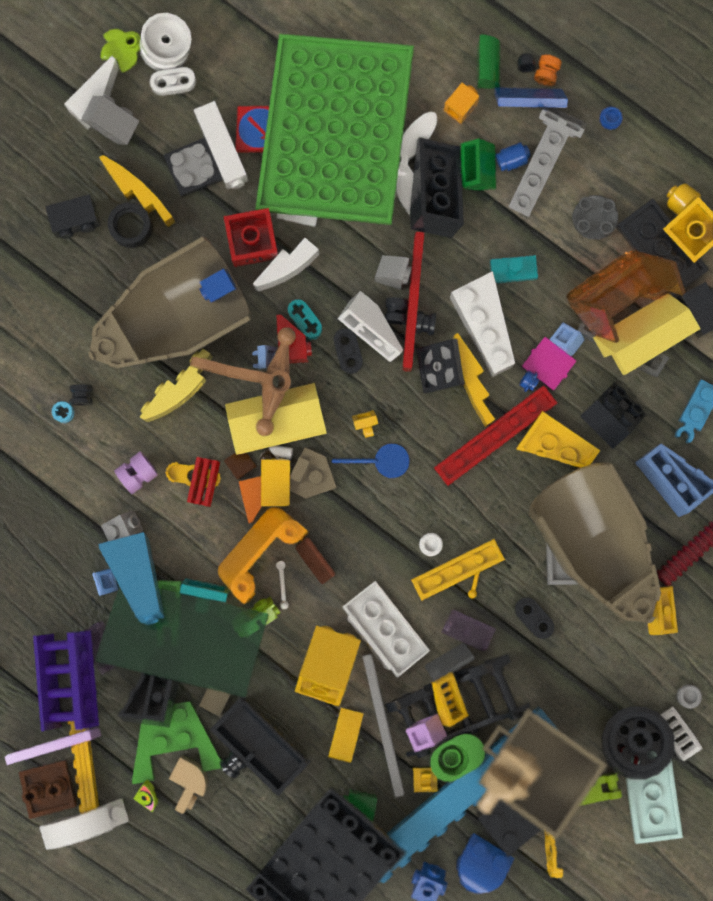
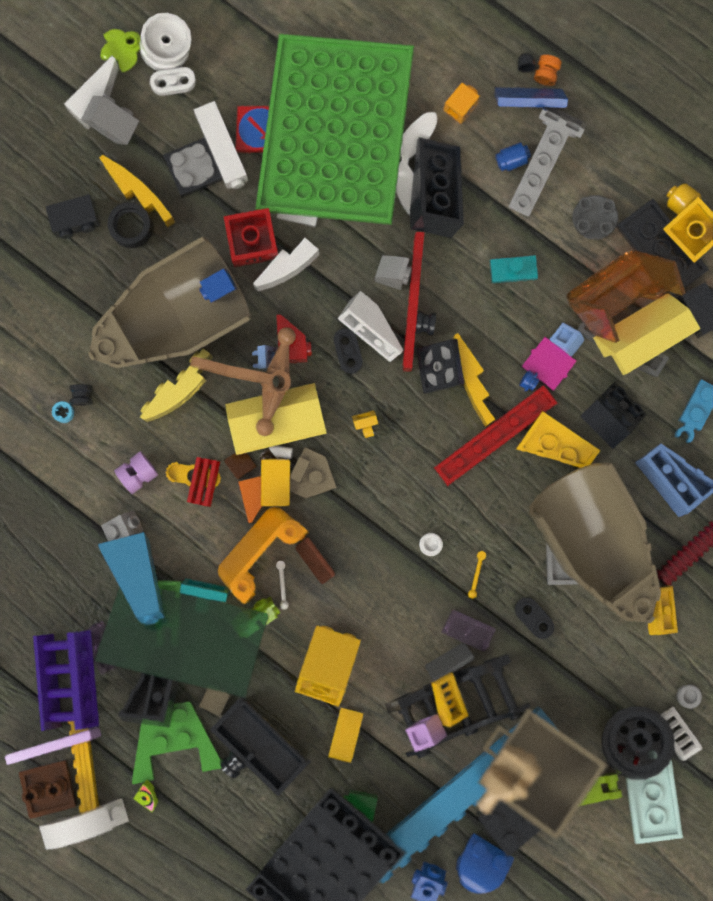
light blue slope [92,569,119,597] -> none
tan brick [169,755,208,814] -> none
teal beam [288,299,322,340] -> none
blue piece [331,444,409,478] -> none
white piece [342,581,430,677] -> none
light grey tile [362,653,404,797] -> none
black wheel [384,297,408,325] -> none
yellow tile [411,539,505,601] -> none
yellow tile [413,767,438,792] -> none
bright green piece [430,734,485,782] -> none
white wedge [450,271,515,377] -> none
green brick [461,138,496,190] -> none
green brick [477,35,500,89] -> none
yellow piece [544,831,563,878] -> none
blue plate [599,107,622,130] -> none

